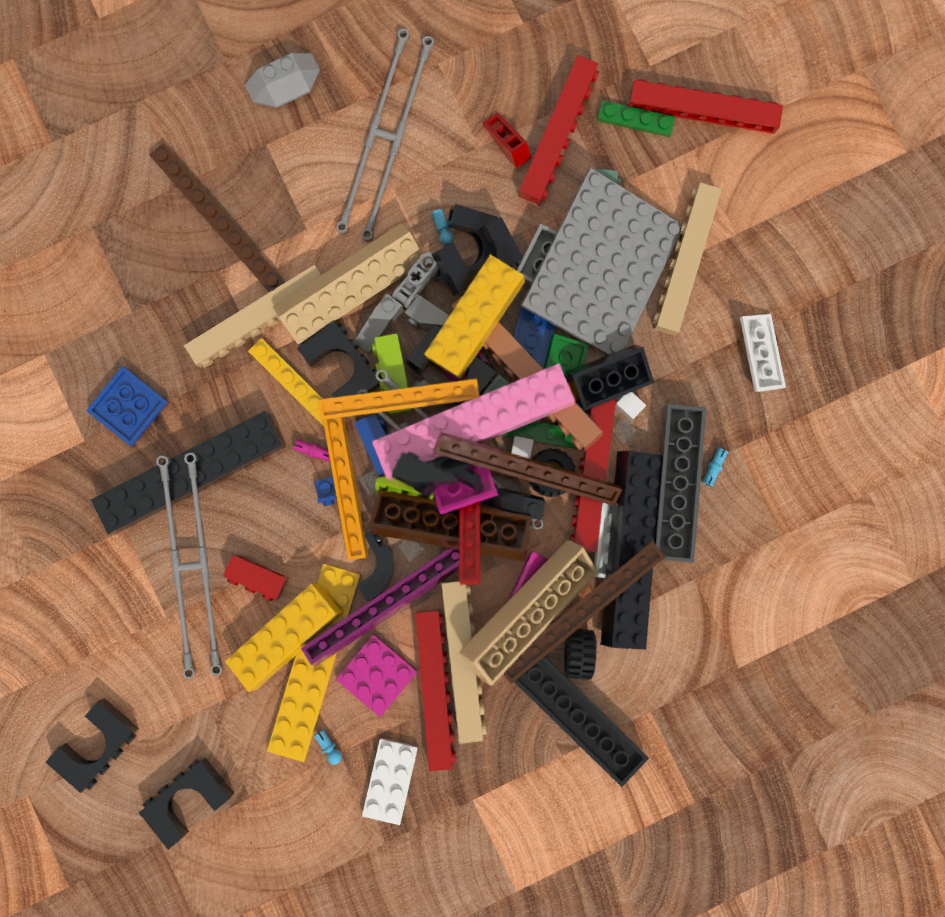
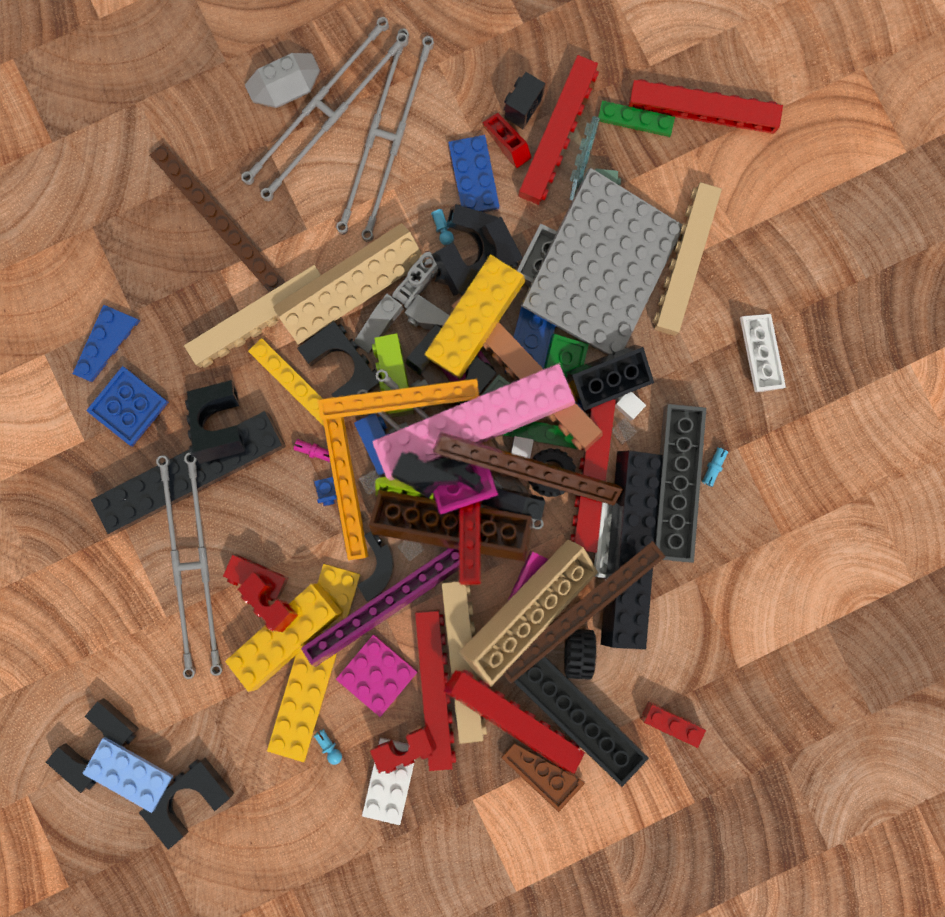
none -> blue wing [72,305,140,382]
none -> light blue plate [83,737,174,813]
none -> black arch [185,380,245,464]
none -> red arch [237,572,298,633]
none -> light grey bar [241,17,408,201]
none -> red arch [370,725,437,774]
none -> red brick [443,669,585,774]
none -> blue plate [448,135,500,212]
none -> dark orange wing [501,742,585,812]
none -> black brick [503,72,545,130]
none -> clear light blue wing [569,116,600,200]
none -> red arch [640,701,706,748]

